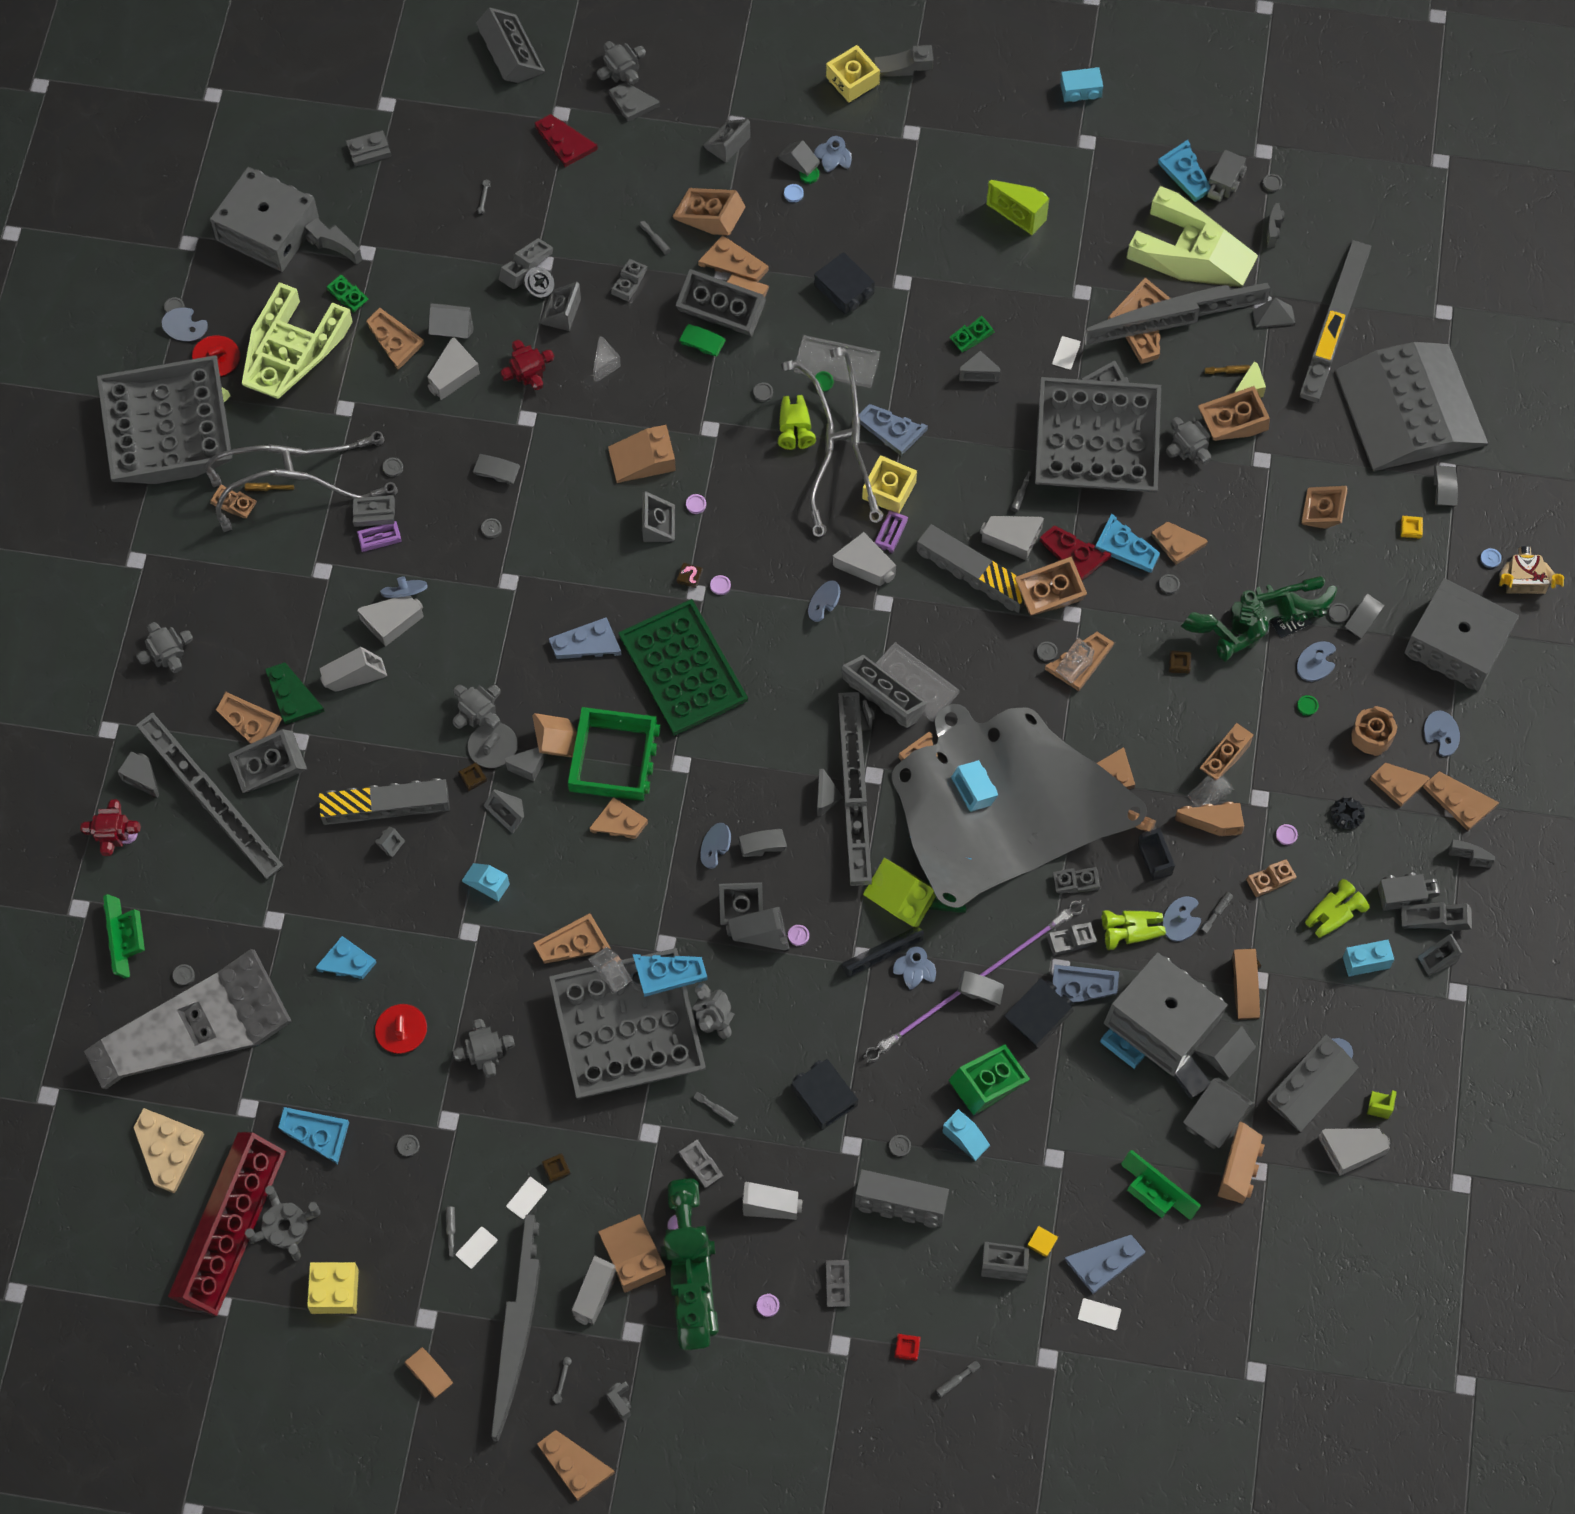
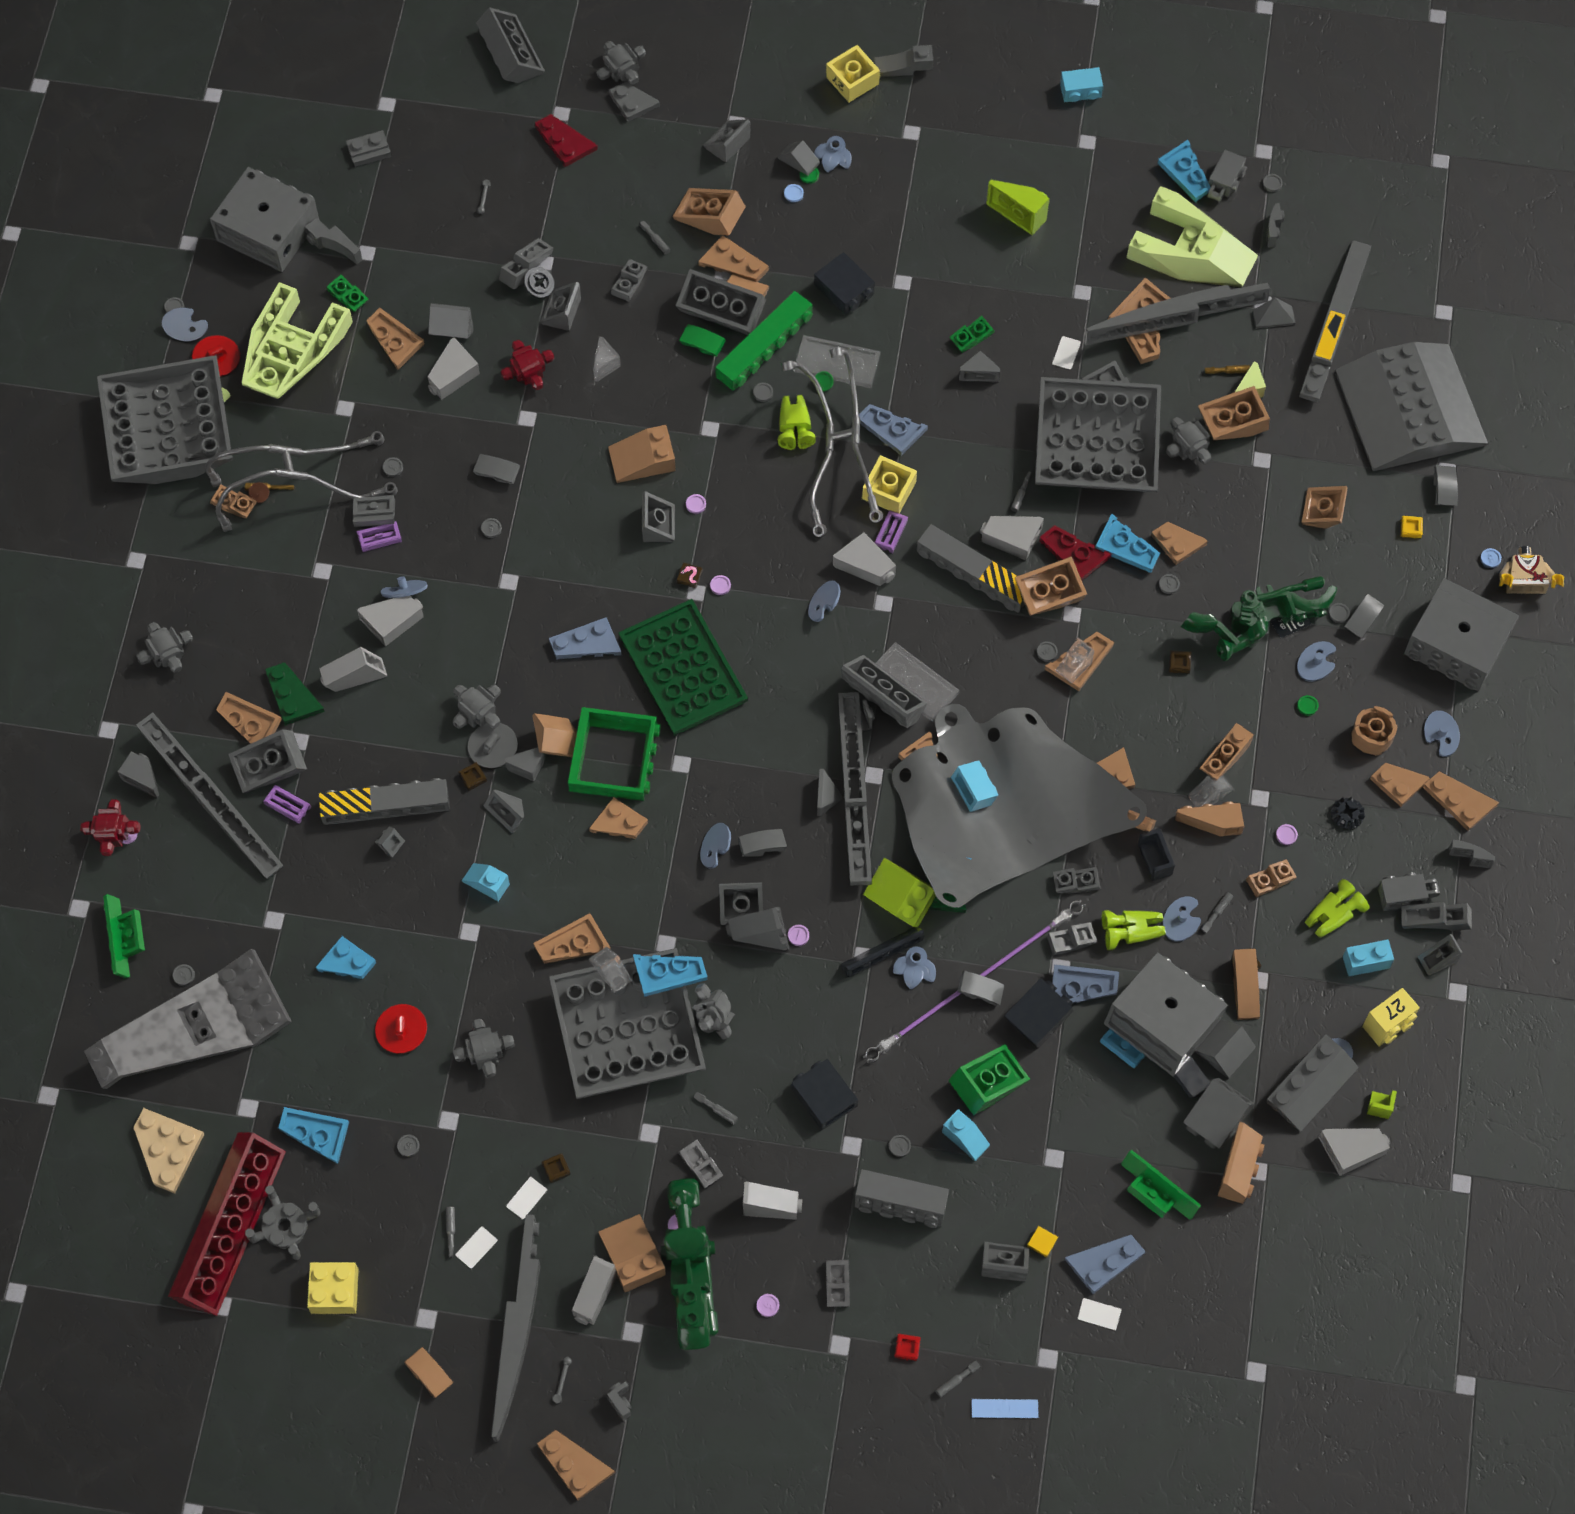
none -> copper piece [249,482,269,503]
none -> medium lavender tile [263,785,311,824]
none -> green brick [715,291,813,391]
none -> light blue piece [972,1399,1038,1418]
none -> light yellow brick [1362,988,1420,1046]

